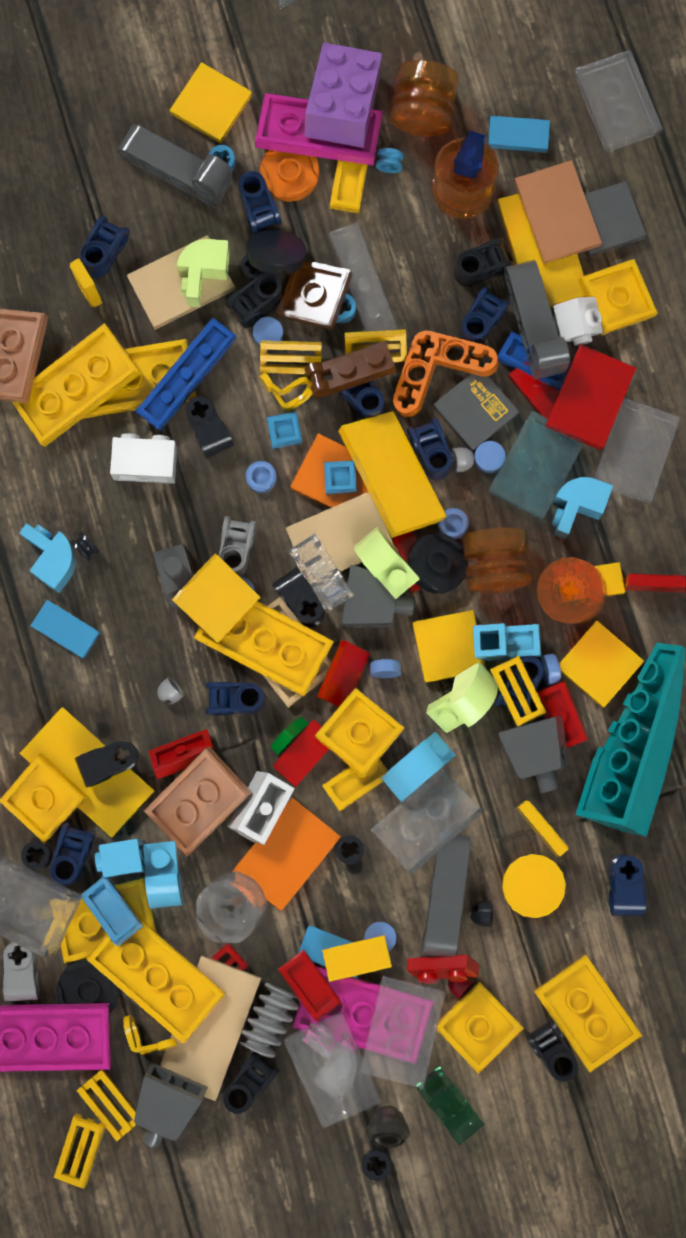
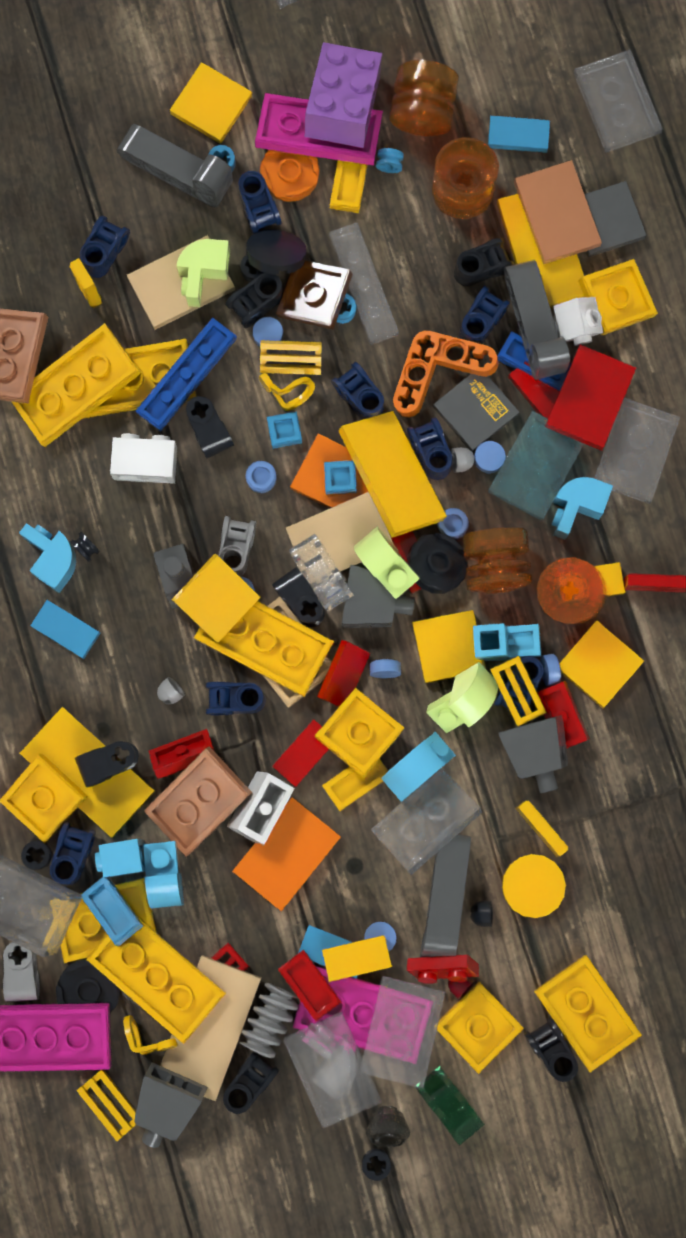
yellow tile [54,1114,106,1189] -> none
clear brick [196,871,267,944] -> none
green tile [270,716,309,755] -> none
reddish brown plate [304,341,396,398] -> none
black bush [336,836,364,864] -> none
yellow tile [345,329,407,363] -> none
clear blue cone [452,131,486,179] -> none
teal wedge [575,643,686,837] -> none
dark blue piece [609,855,646,916] -> none

